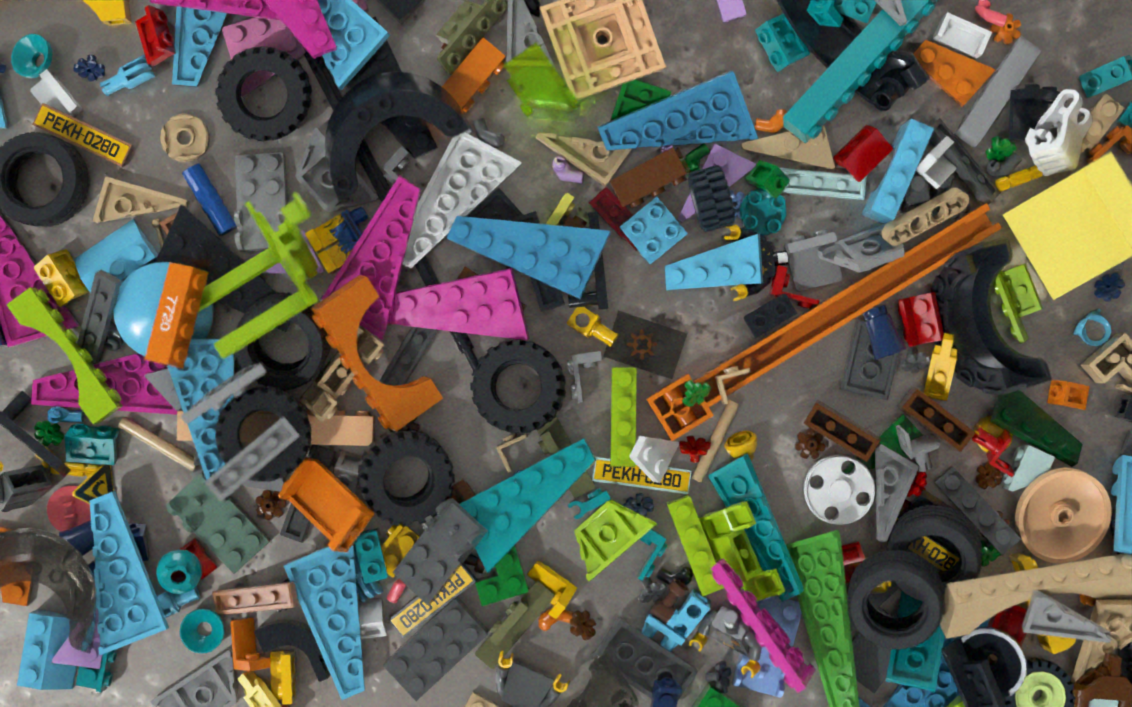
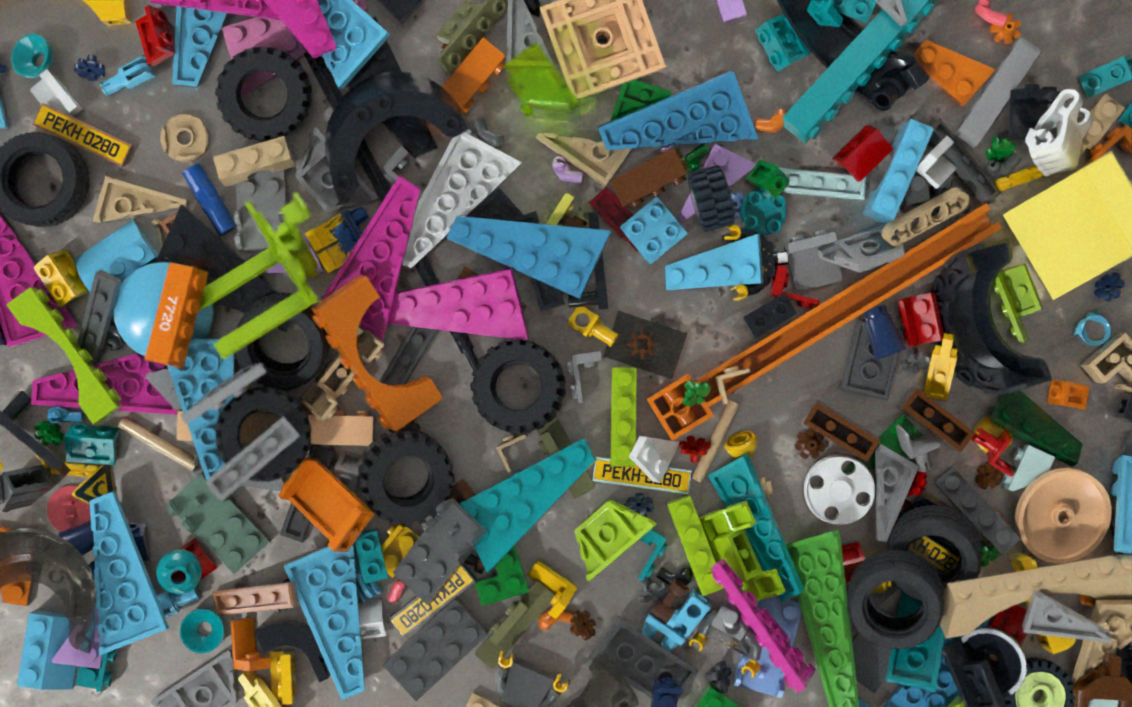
reddish brown plant [255,490,286,520] -> none
teal plate [568,488,611,519] -> none
tan wing [741,125,835,170] -> none
white panel [932,12,992,59] -> none
none -> tan arch [213,136,295,187]
none -> tan plate [759,477,774,501]

